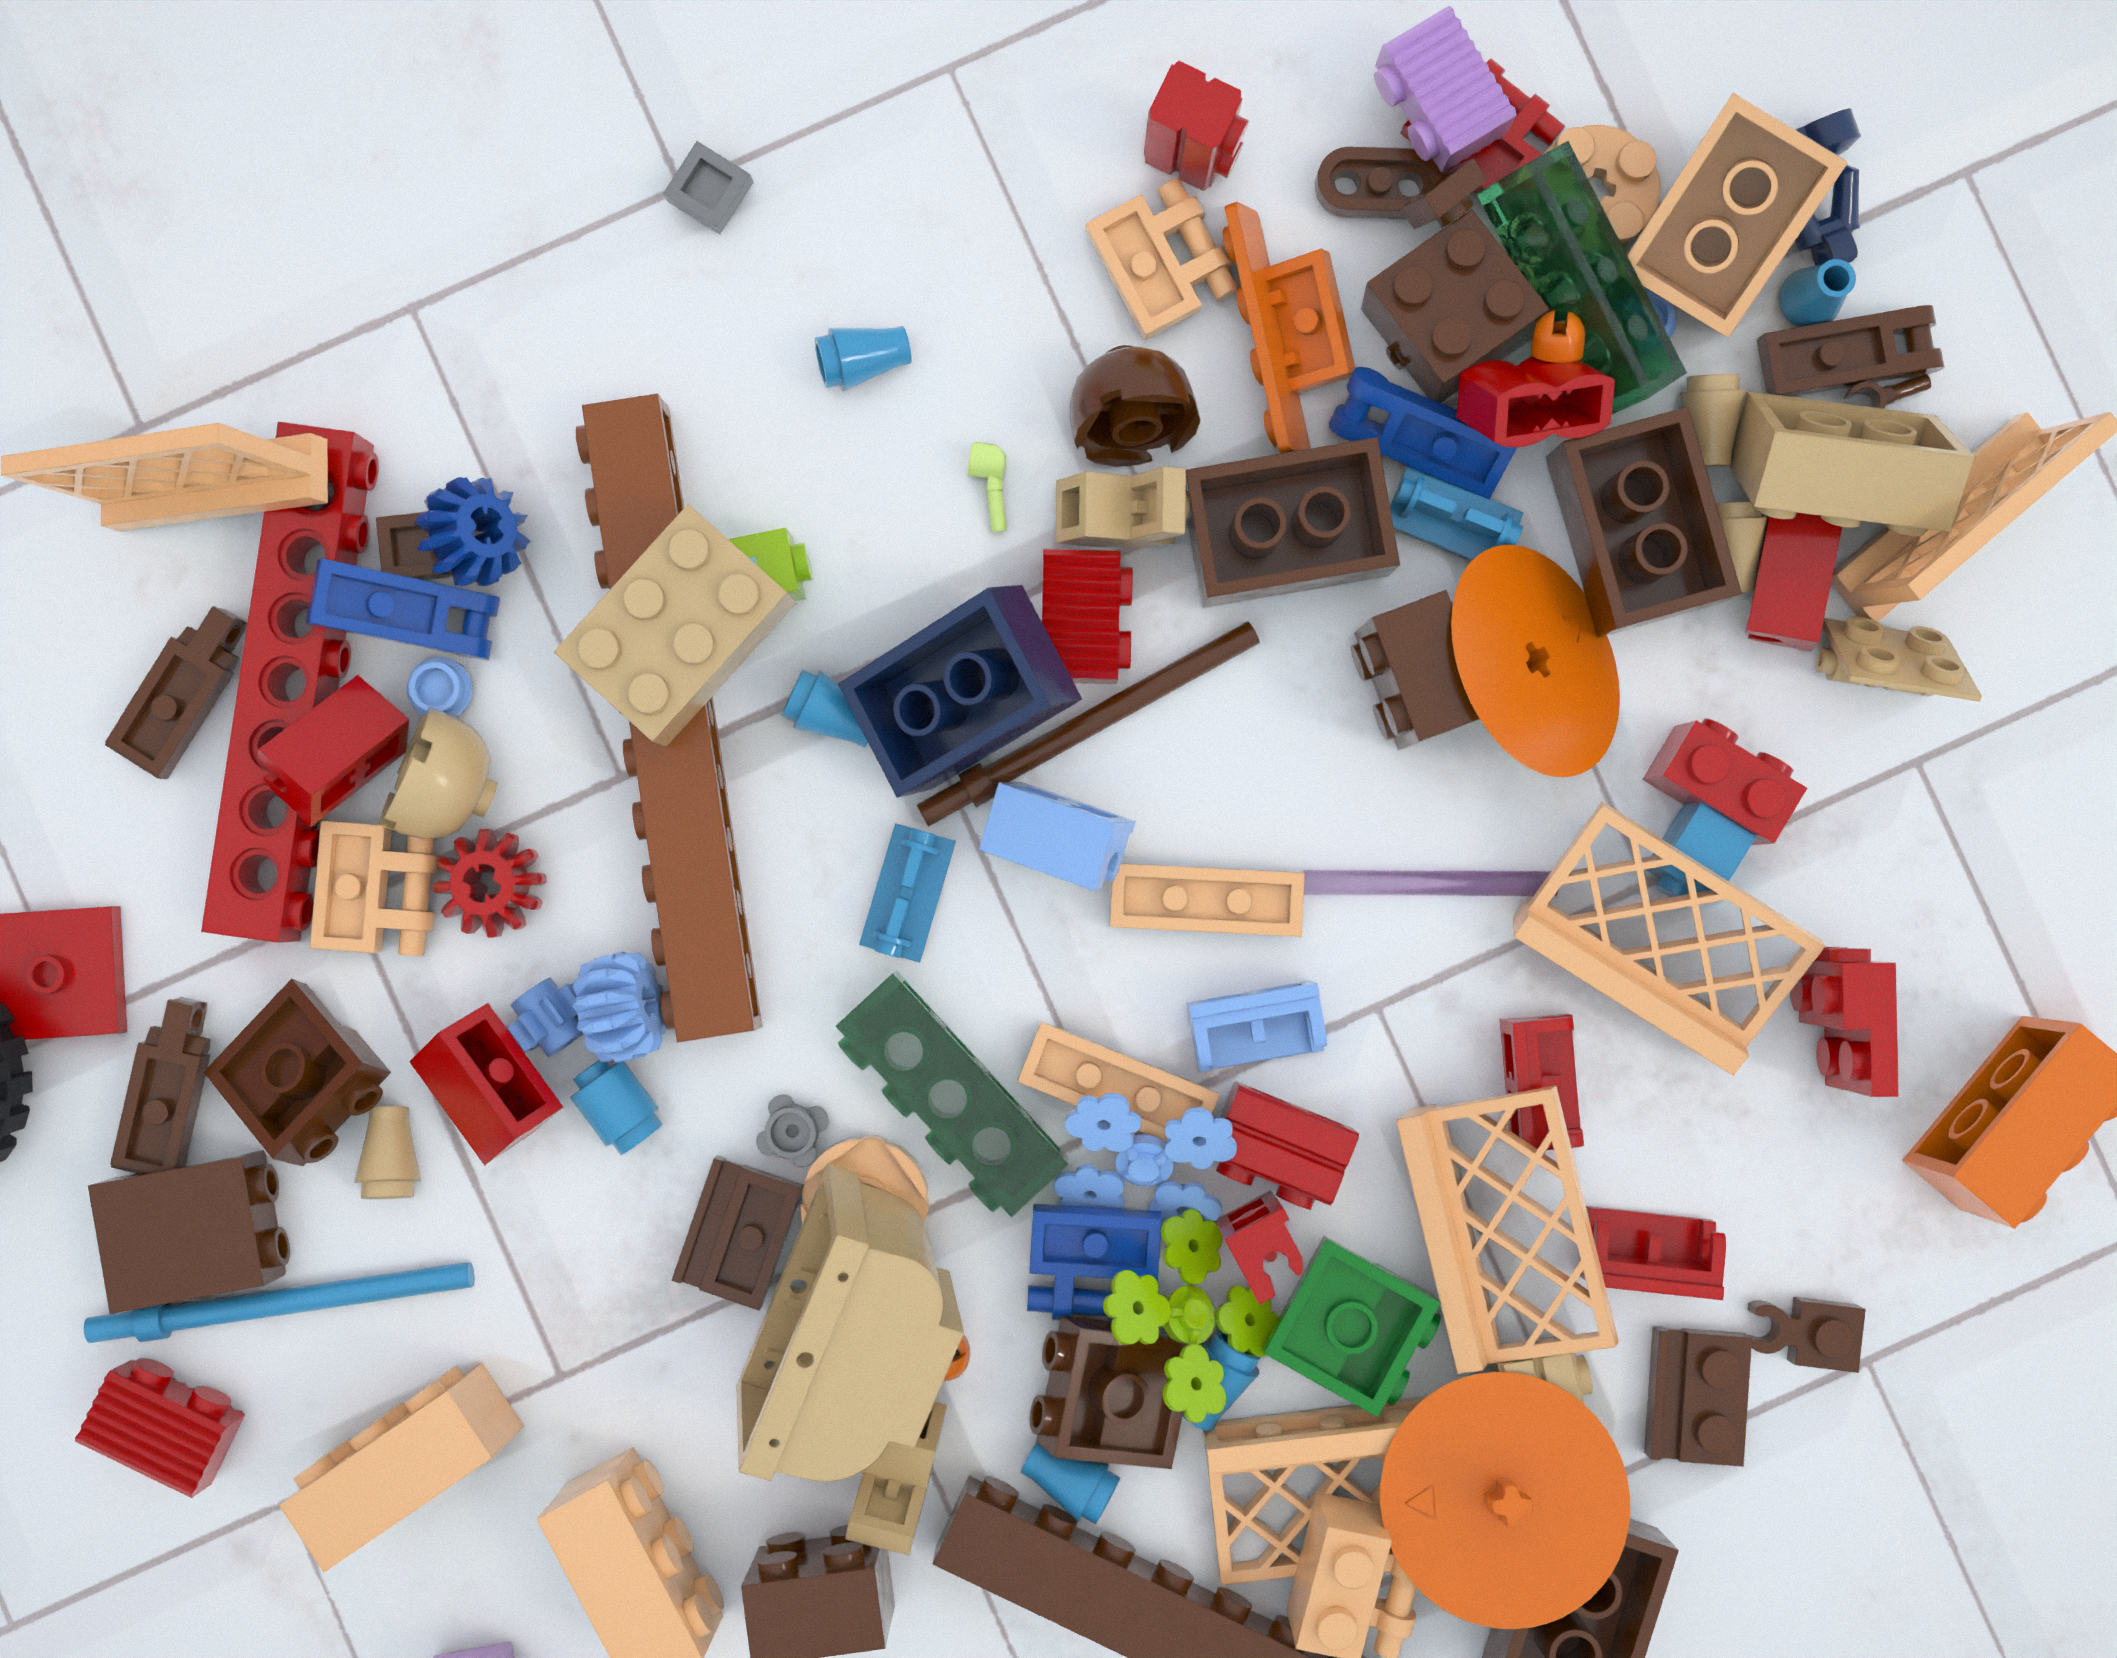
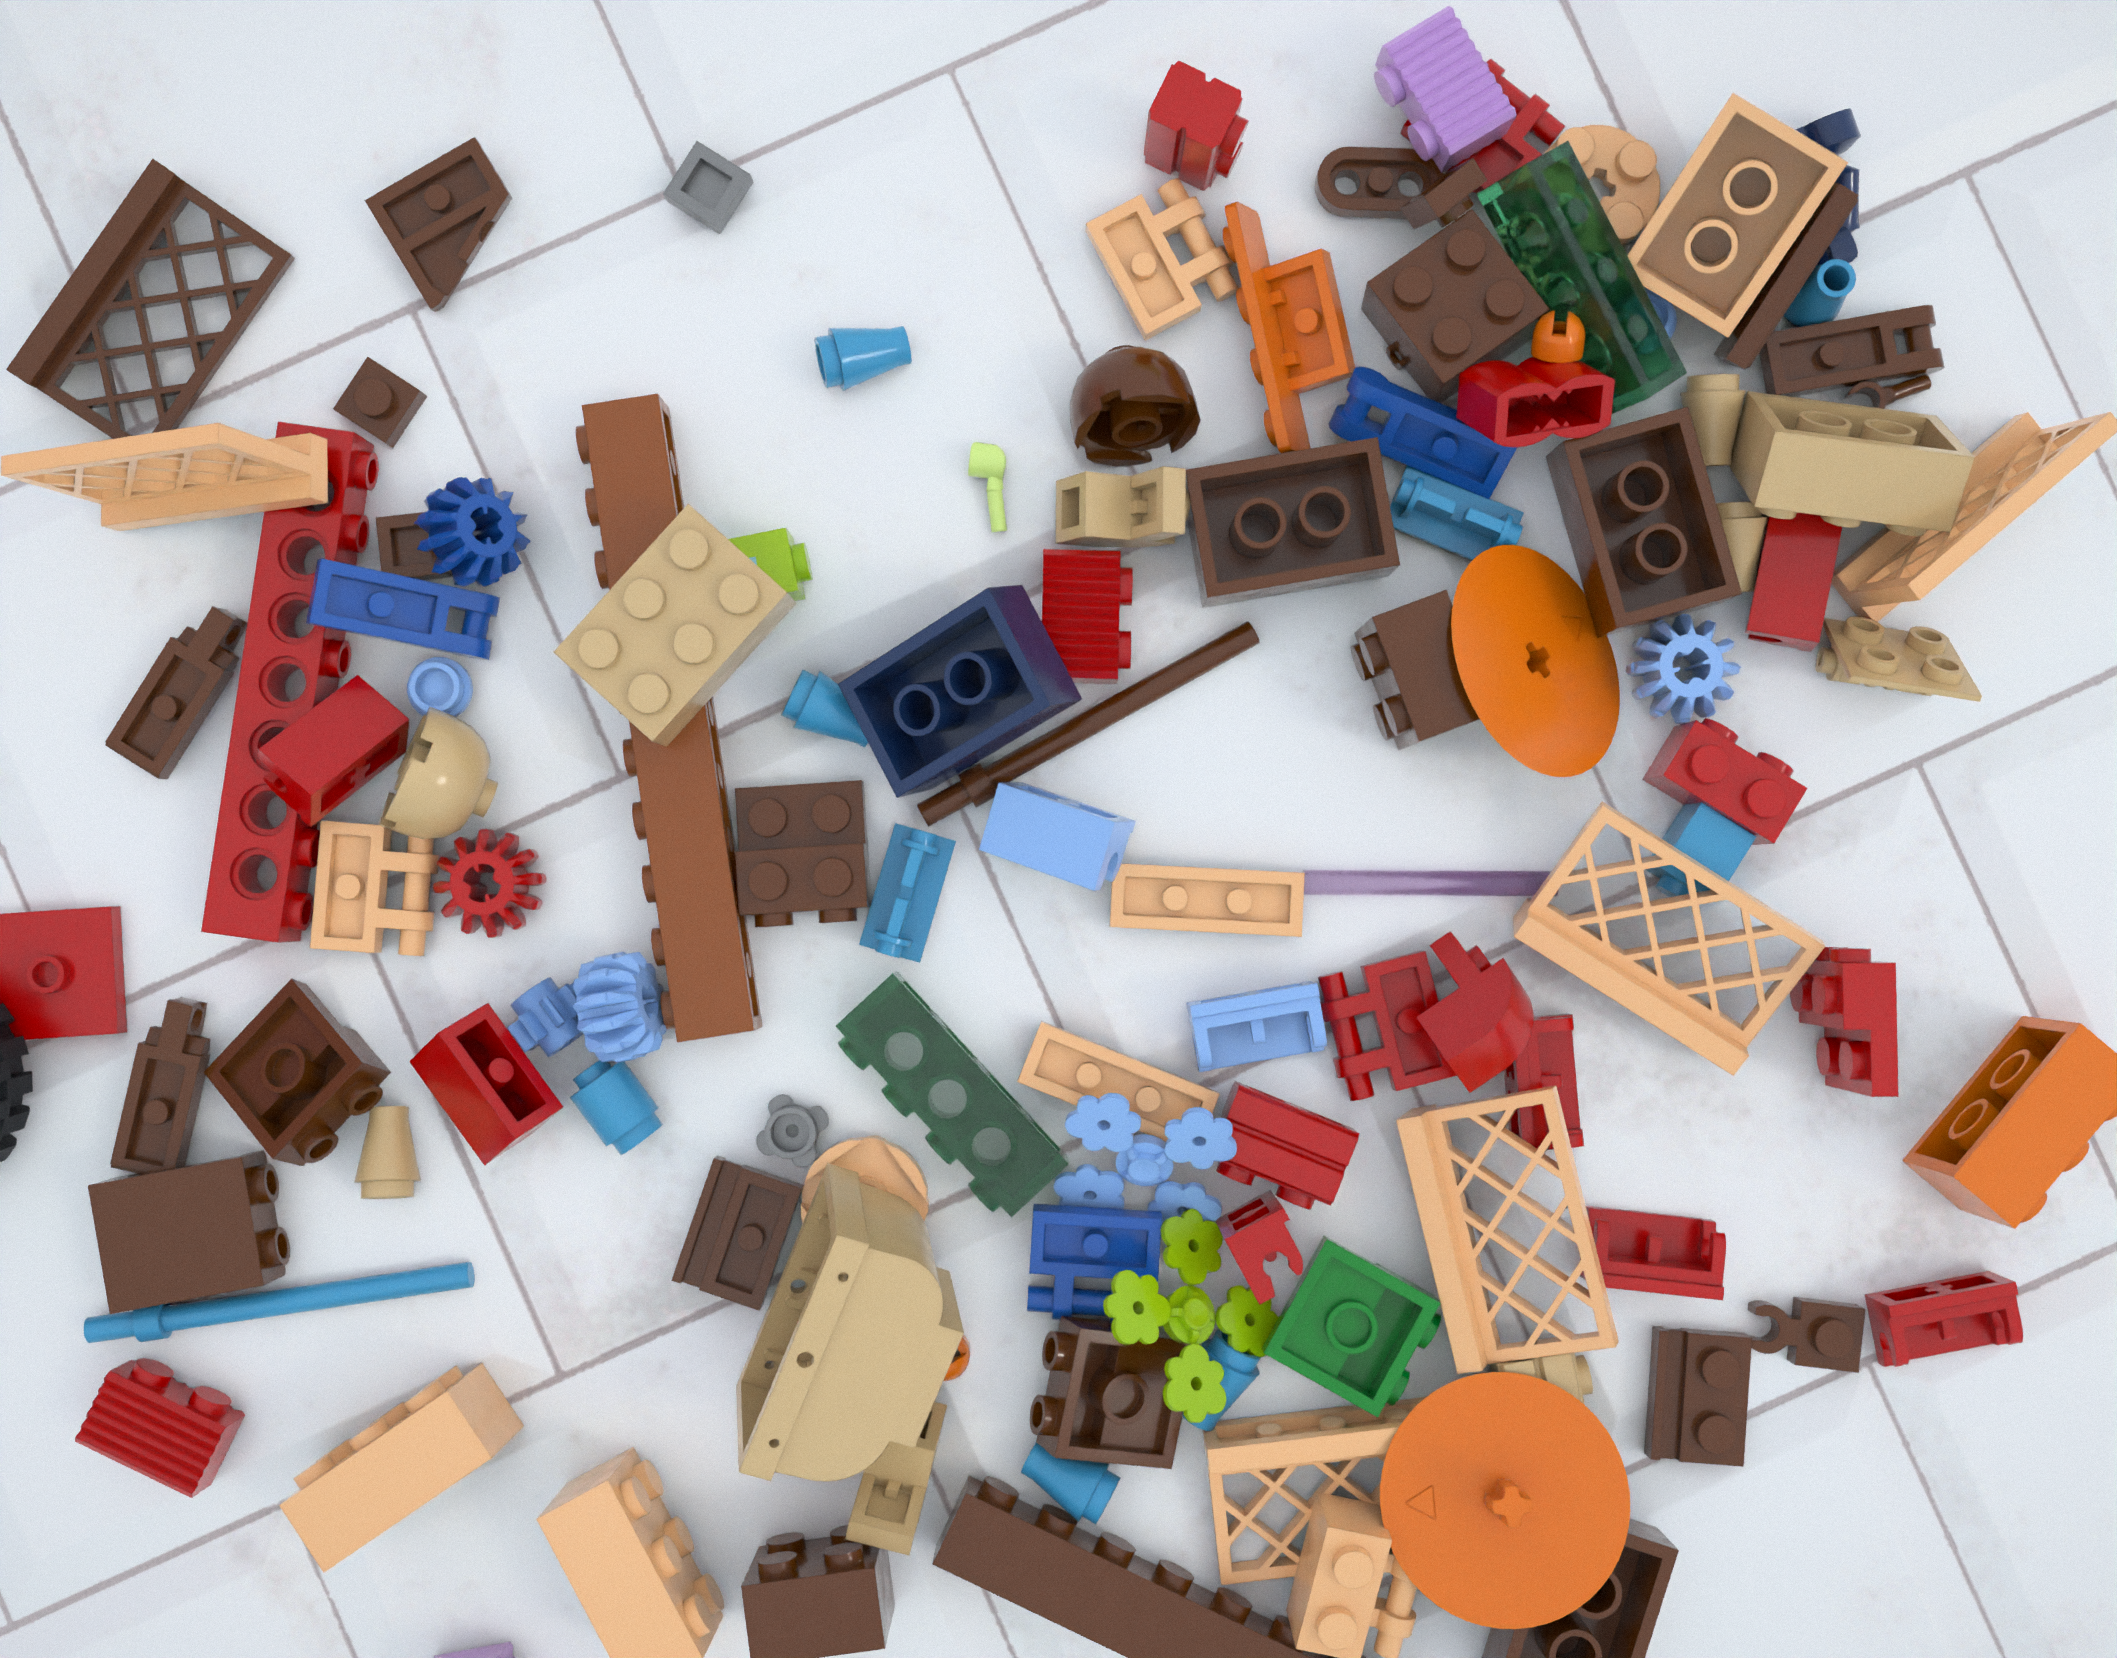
none -> reddish brown fence [6,159,295,439]
none -> reddish brown plate [333,356,427,448]
none -> reddish brown wing [364,137,512,312]
none -> reddish brown plate [735,780,871,927]
none -> red plate [1318,950,1457,1101]
none -> red brick [1416,931,1534,1093]
none -> light blue gear [1625,614,1741,724]
none -> reddish brown tile [1714,183,1859,370]
none -> red hinge [1864,1271,2023,1367]

